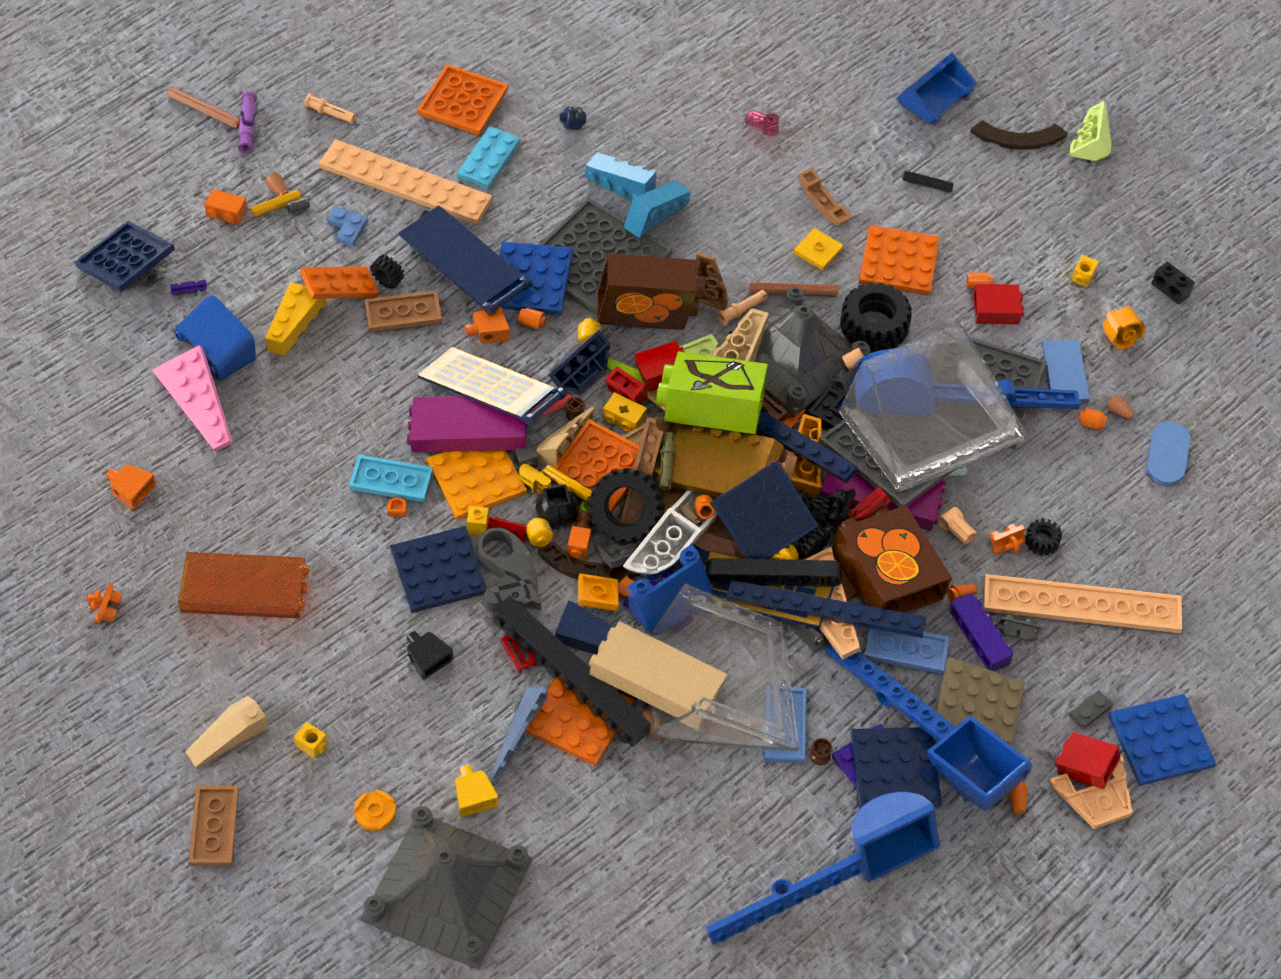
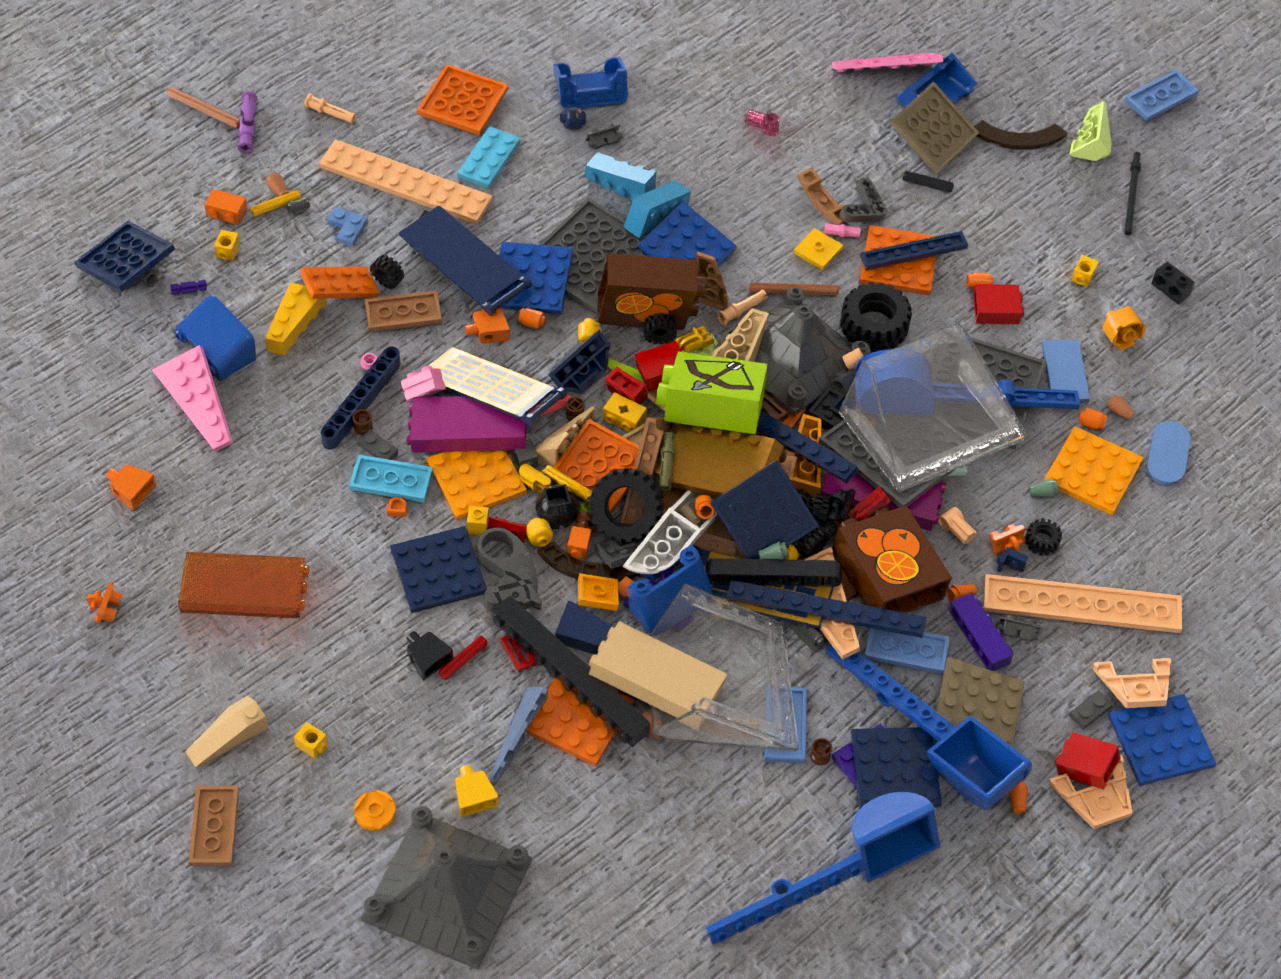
none -> yellow brick [214,230,240,261]
none -> dark blue beam [321,346,400,450]
none -> reddish brown wheel [353,409,373,436]
none -> dark grey plate [357,429,398,460]
none -> bright pink plate [361,353,378,370]
none -> bright pink brick [401,366,446,402]
none -> red axle [439,636,487,680]
none -> blue windscreen [553,57,628,108]
none -> dark grey hinge [585,124,623,149]
none -> blue plate [638,201,737,266]
none -> black tyre [643,313,677,345]
none -> yellow arm [675,326,715,353]
none -> sand green cone [759,541,789,560]
none -> bright pink pin [824,223,860,238]
none -> bright pink wing [832,53,943,72]
none -> dark grey beam [840,178,887,222]
none -> dark blue plate [860,231,968,270]
none -> dark tan plate [889,82,979,174]
none -> dark blue bracket [996,547,1029,573]
none -> sand green cone [1029,478,1058,497]
none -> light orange plate [1044,426,1144,516]
none -> light nougat wing [1093,658,1171,708]
none -> medium blue plate [1124,69,1199,122]
none -> black bar [1124,152,1141,235]

